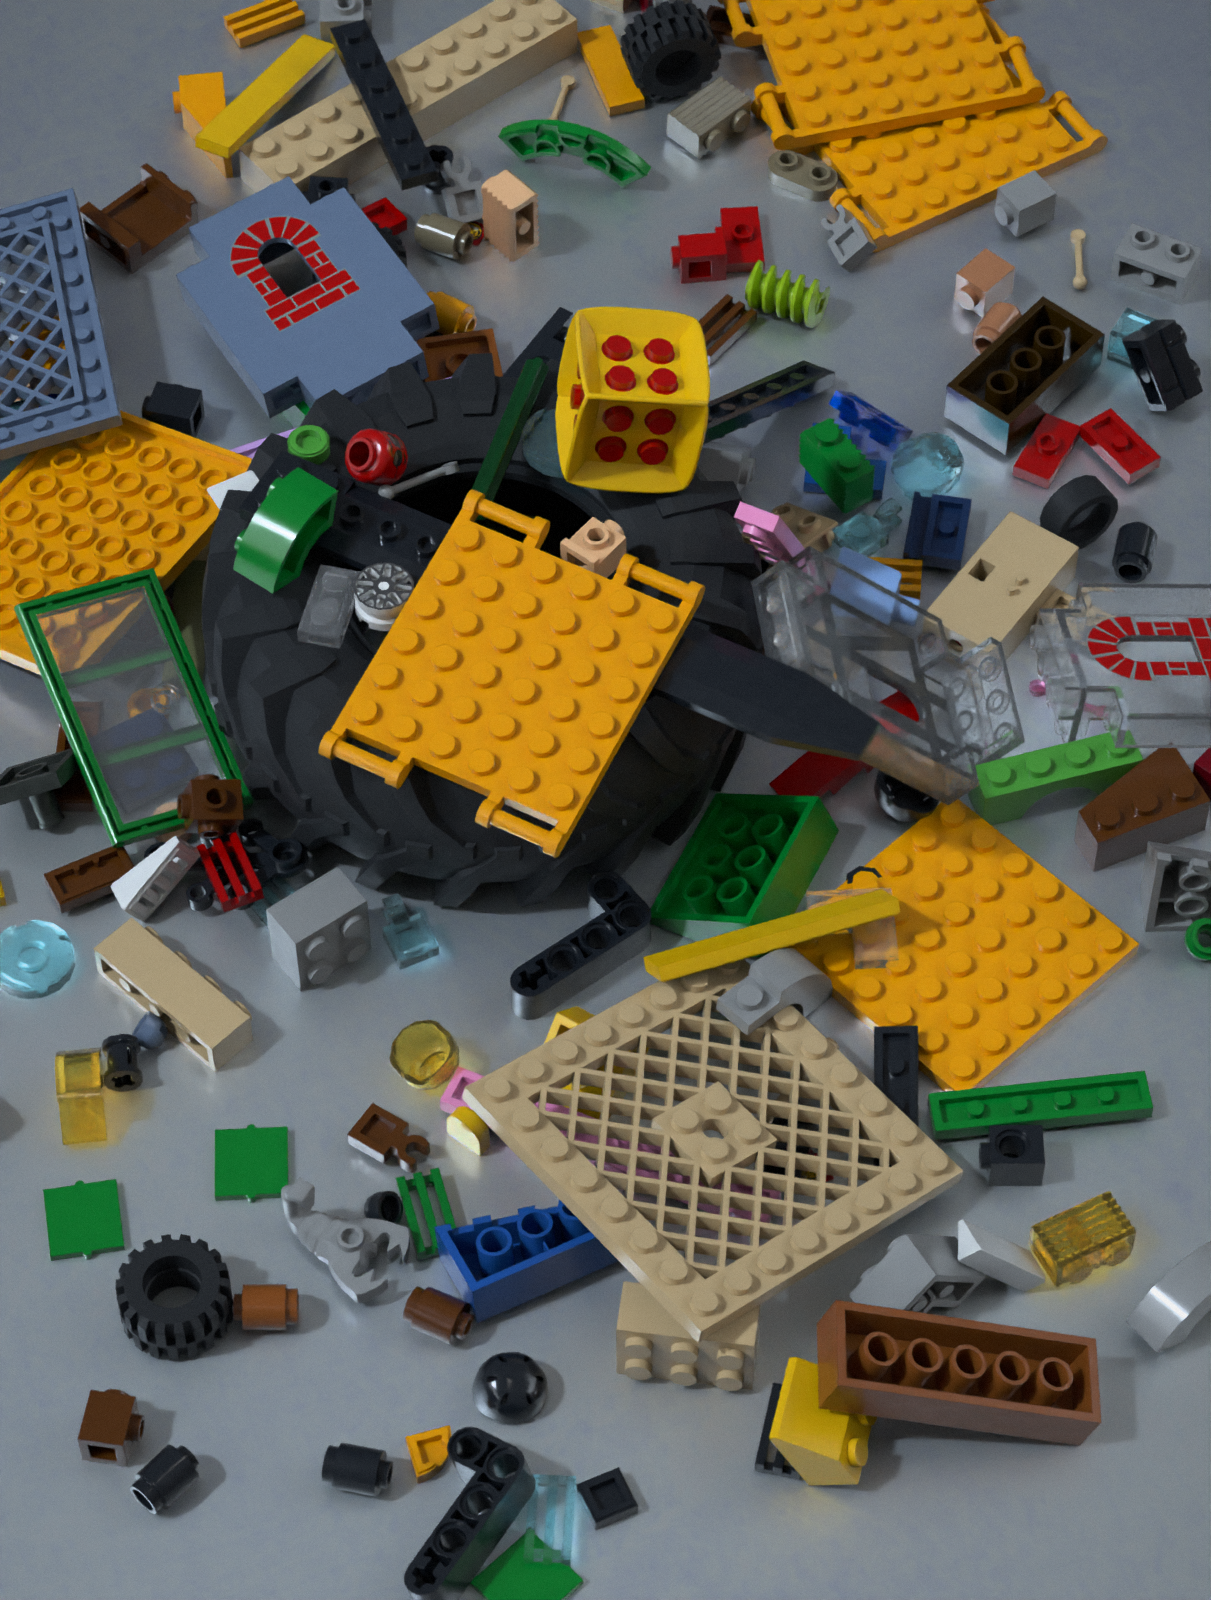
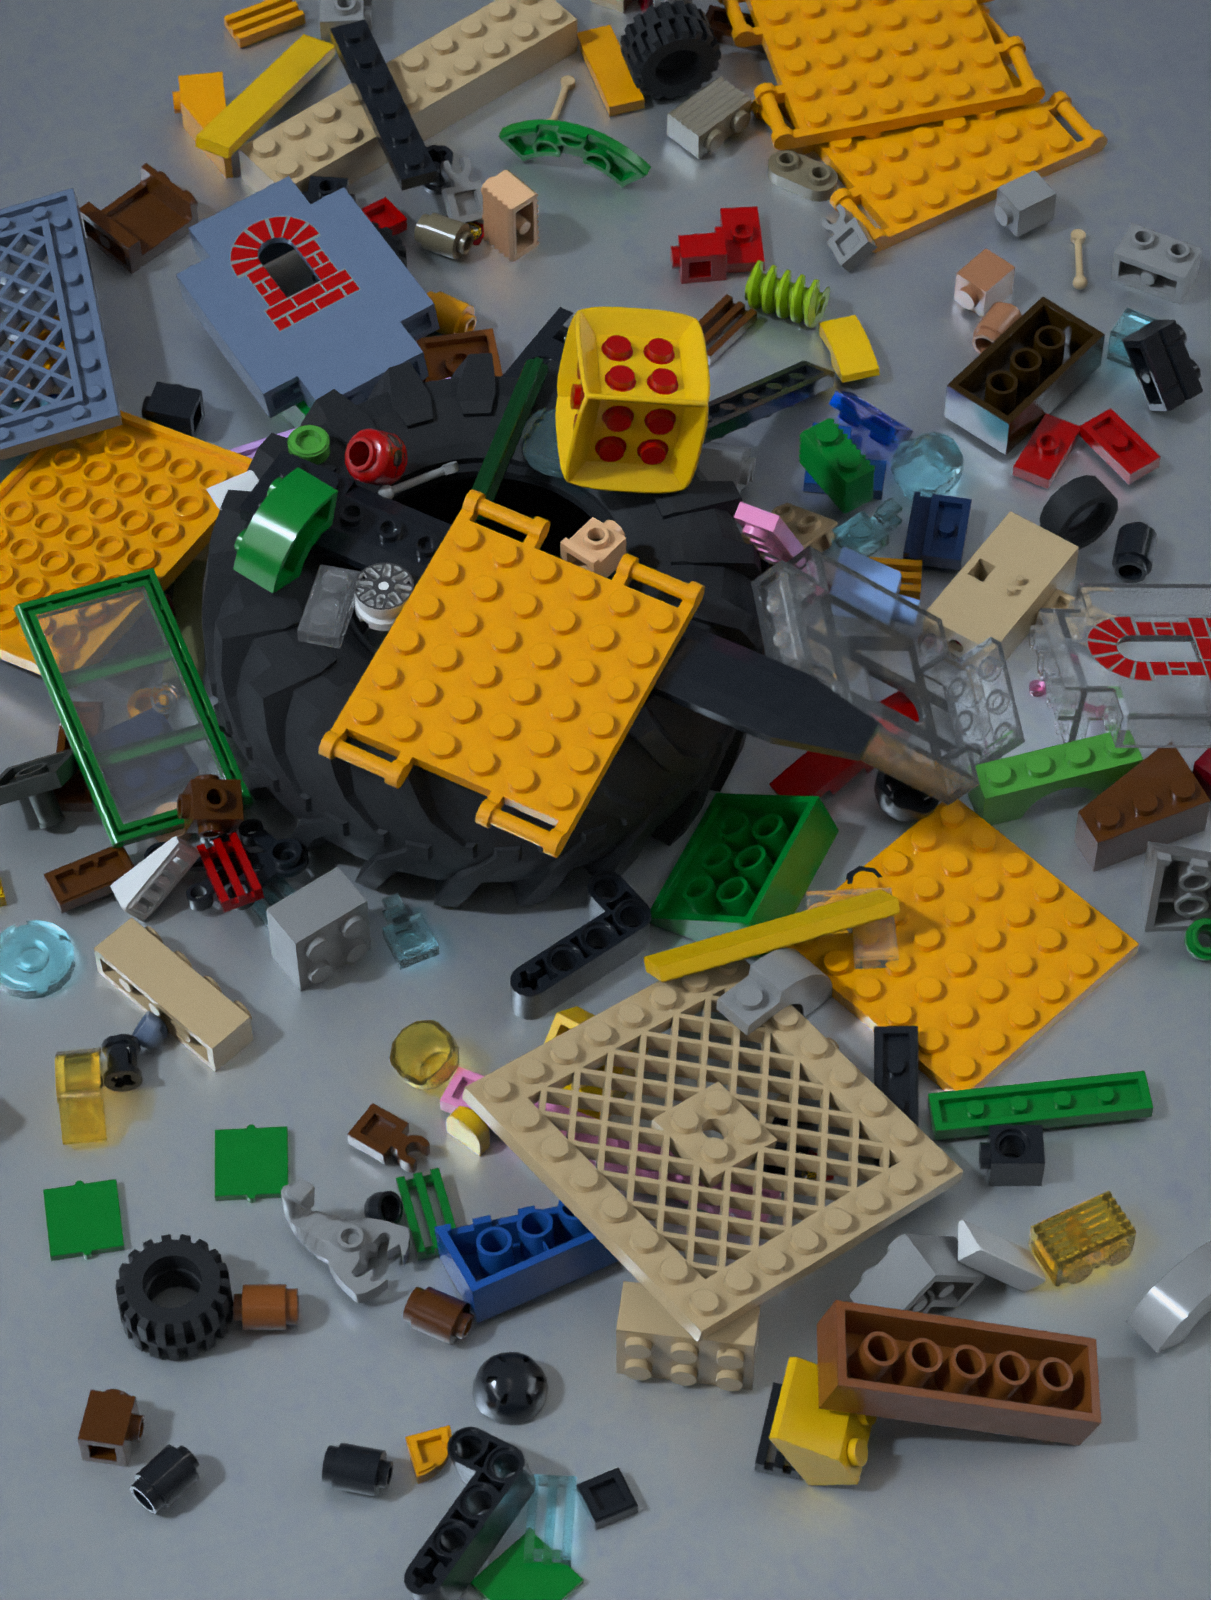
none -> yellow slope [819,315,880,383]

